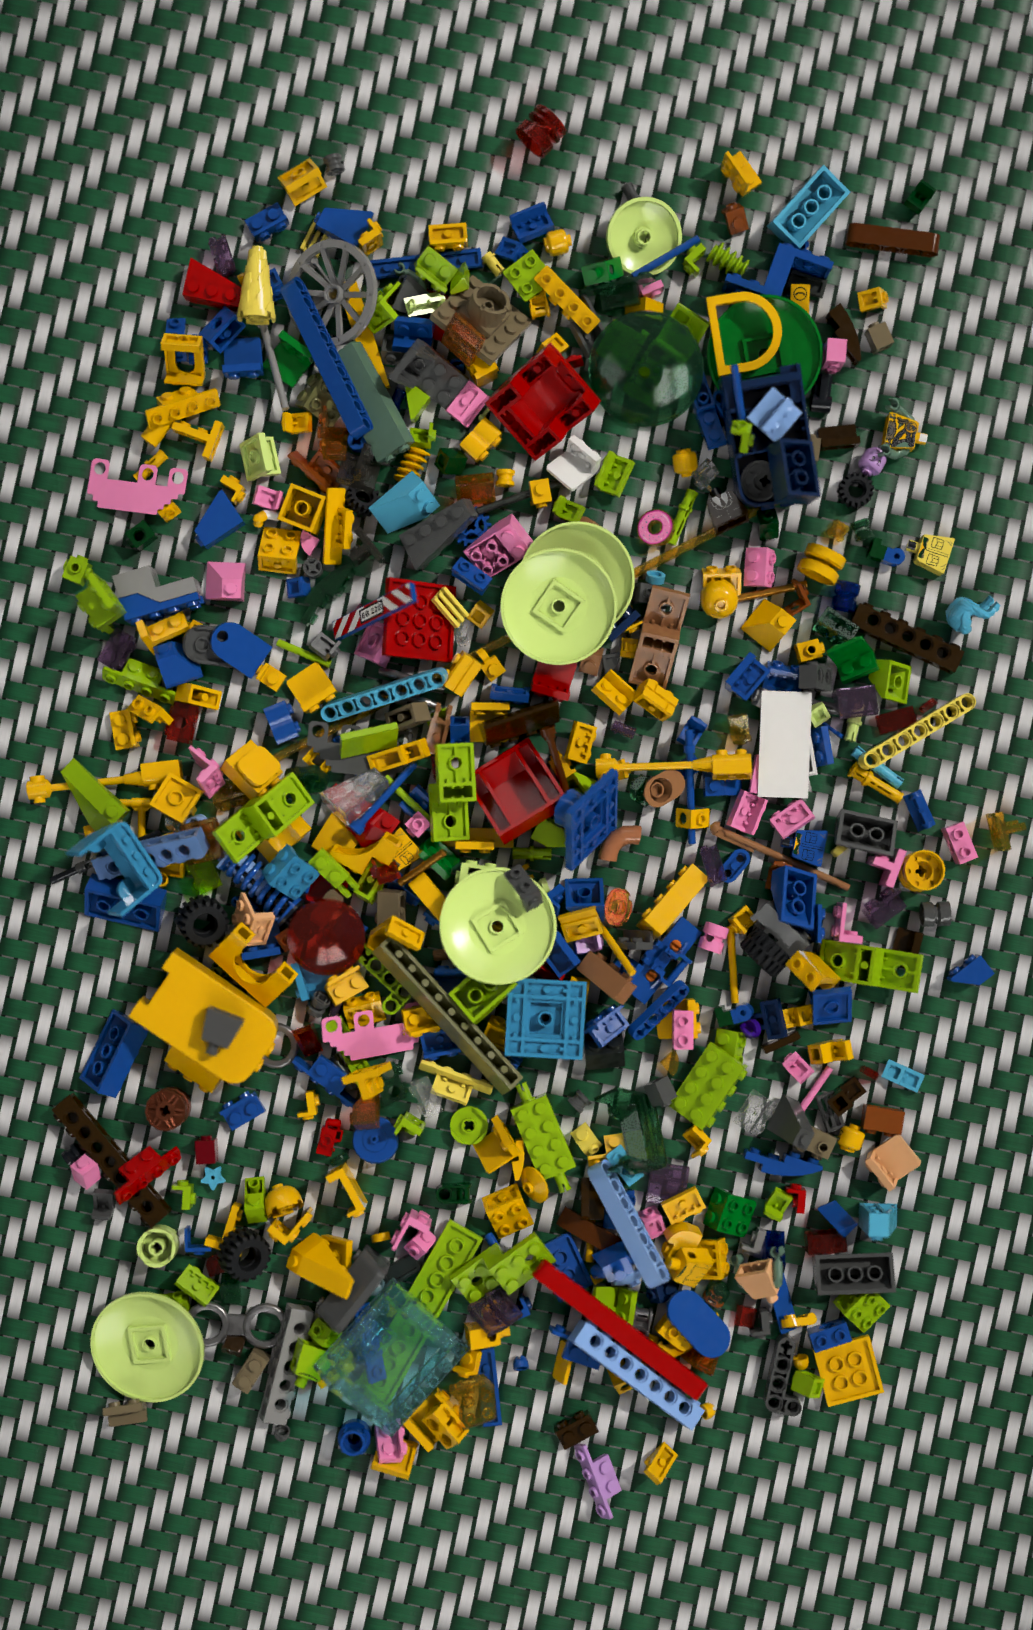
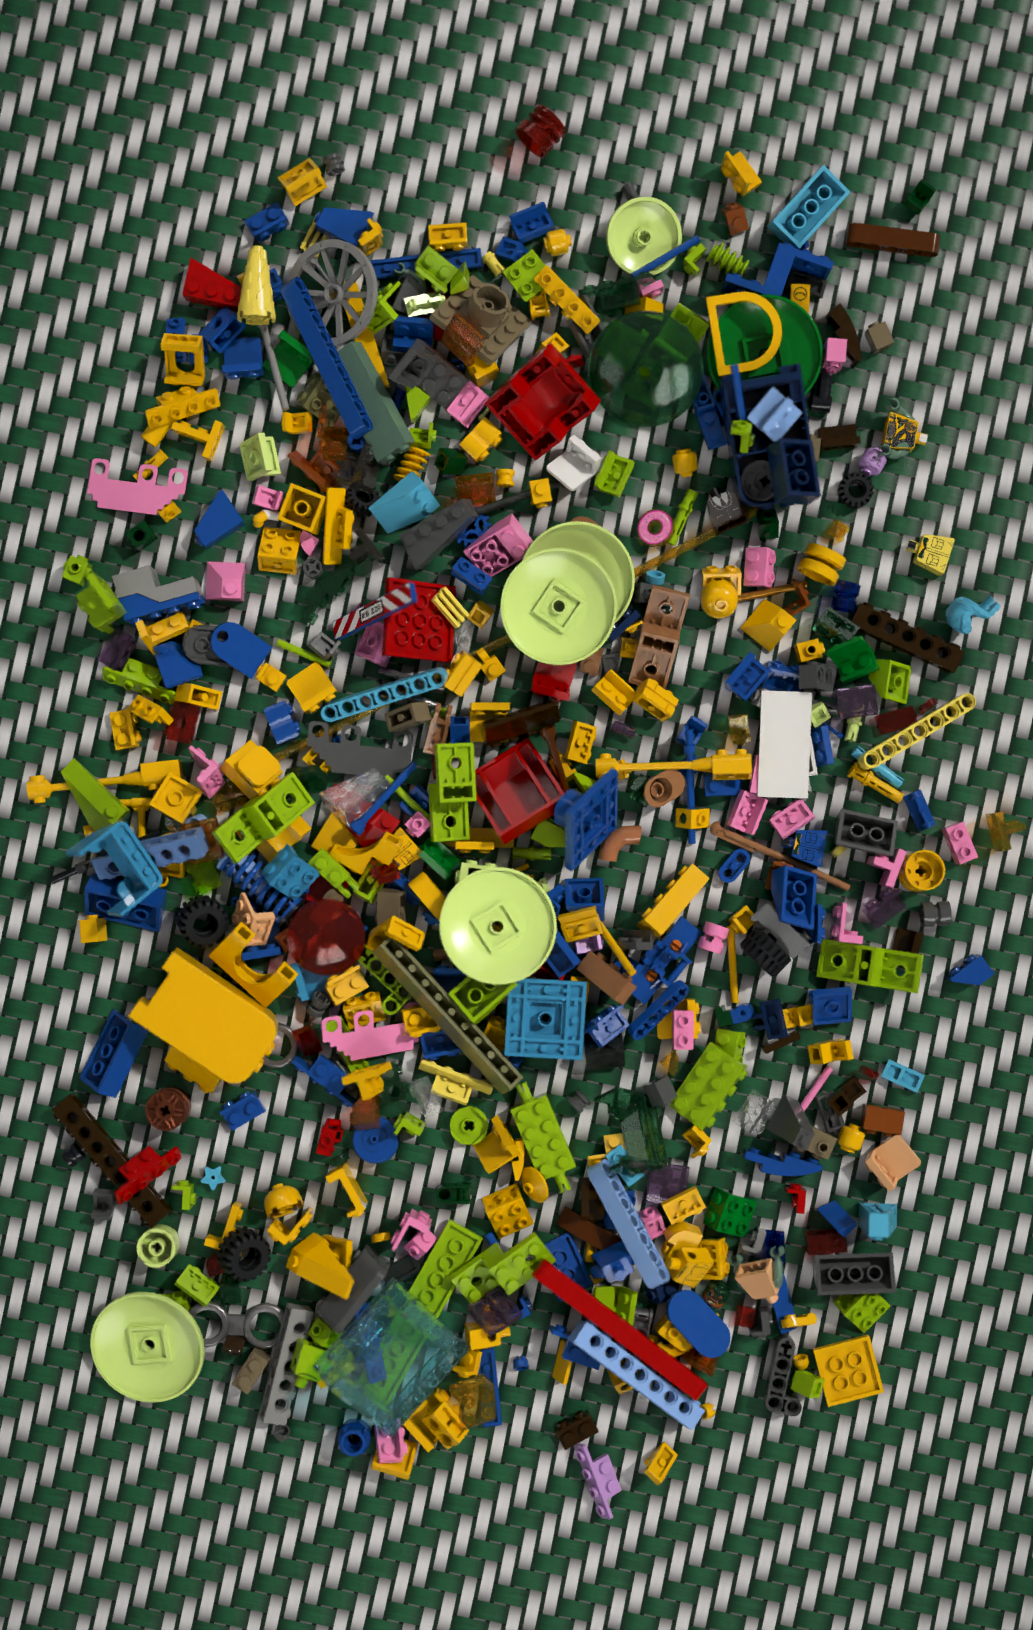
bright pink brick [70,1154,101,1190] -> none
dark tan bracket [103,1399,148,1427] -> none
blue bracket [184,1225,213,1255] -> none
dark red brick [195,1135,218,1165] -> none
dark grey torso [201,1005,245,1056] -> none
clear purple hinge [208,234,237,278] -> none
yellow bracket [220,475,246,506] -> none
lime slope [244,1176,268,1224] -> none
blue slope [286,576,311,598] -> none
yellow bracket [297,1090,320,1120] -> none
lime tile [339,722,399,759] -> none
yellow slope [366,737,431,775] -> none
pearl gold bar [397,849,446,886] -> none
blue plate [490,683,530,705] -> none
dark grey bracket [504,864,543,912] -> none
lime bracket [552,495,586,522] -> none
light yellow bracket [570,1122,602,1156] -> none
green torso [581,256,624,286] -> none
tile [604,888,632,927] -> none
light blue dish [613,1269,641,1288] -> none
clear bracket [691,458,720,493] -> none
clear purple hinge [699,844,727,887] -> none
dark purple tile [740,1019,761,1039] -> none
lime bracket [763,1187,793,1222] -> none
bright pink bracket [782,1051,815,1084] -> none
yellow panel [786,950,841,991] -> none
blue brick [806,1317,852,1353] -> none
clear green wheel [850,518,874,543] -> none
yellow bracket [857,287,889,313] -> none
leg [866,537,905,567] -> none
none -> yellow brick [79,914,107,943]

